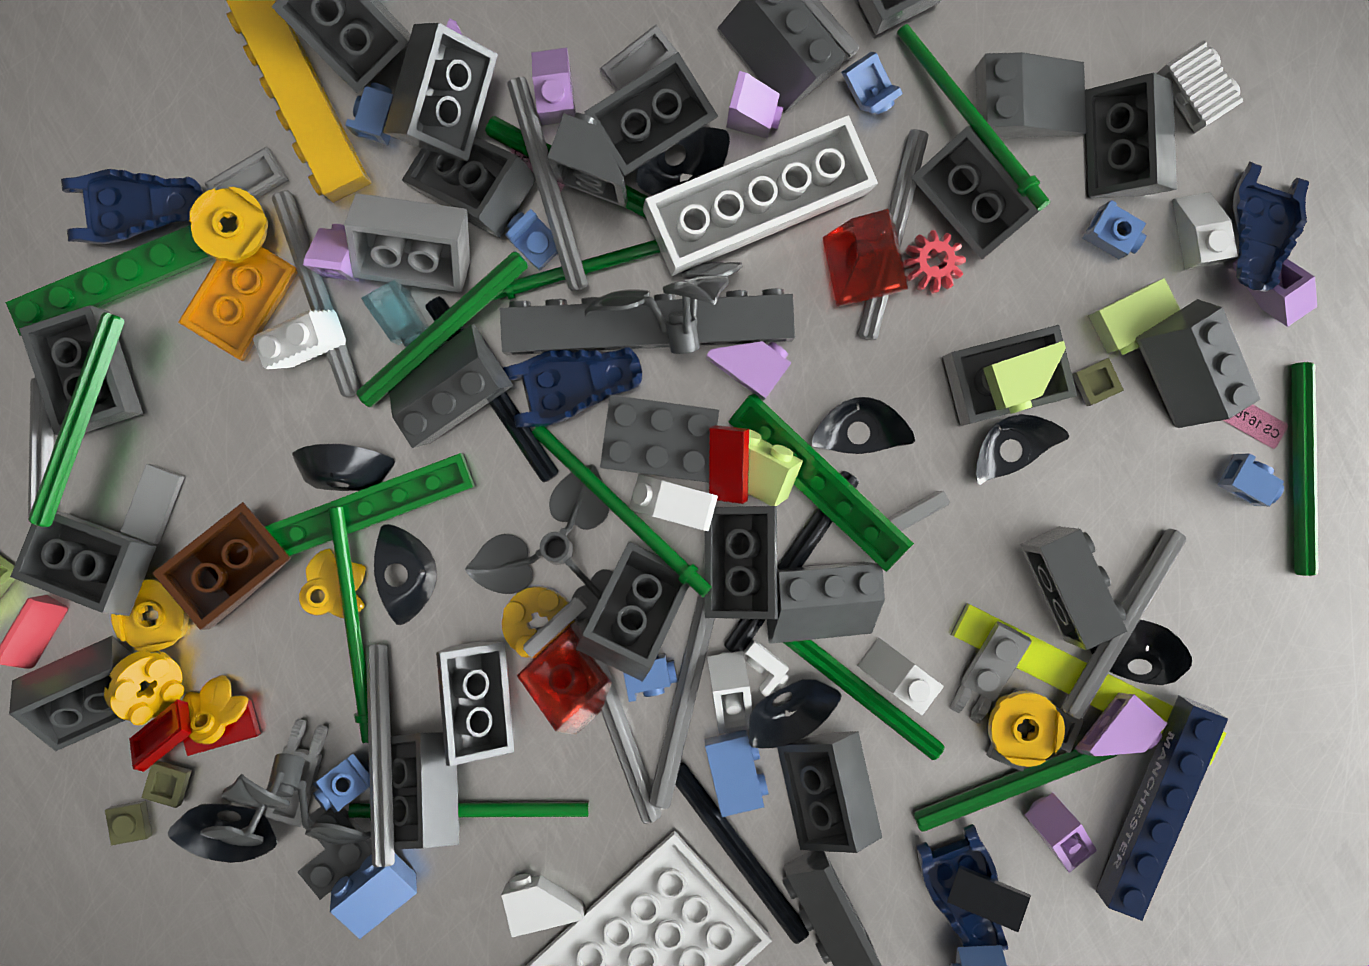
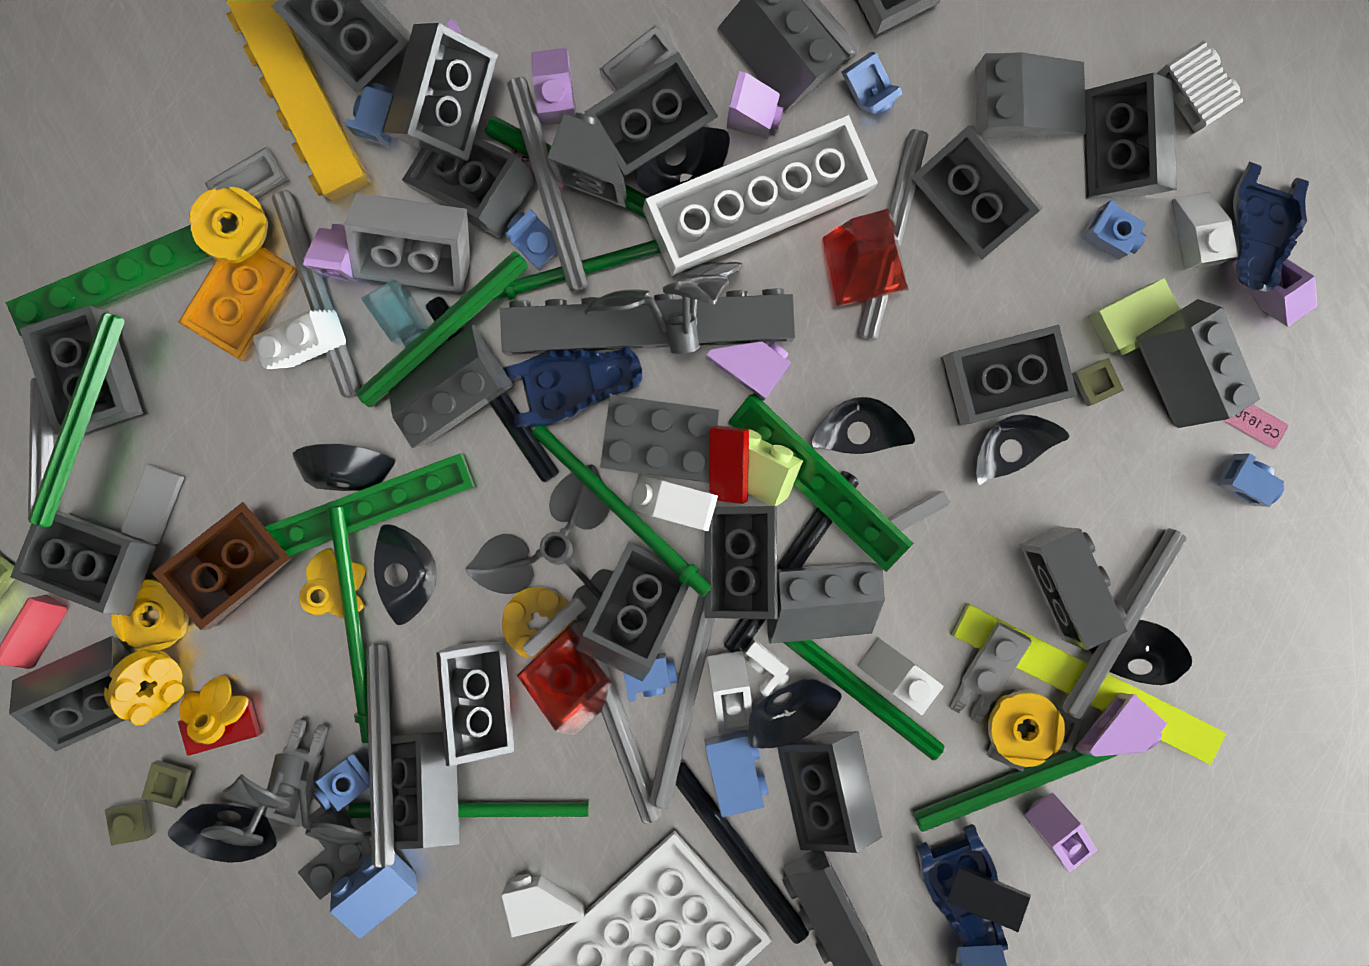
dark blue animal [61,169,203,244] -> none
red tile [129,699,192,772] -> none
green bar [897,24,1050,211] -> none
coral gear [902,230,966,293] -> none
yellowish green slope [983,341,1066,414] -> none
dark blue brick [1096,695,1228,921] -> none
green axle [1292,362,1318,576] -> none

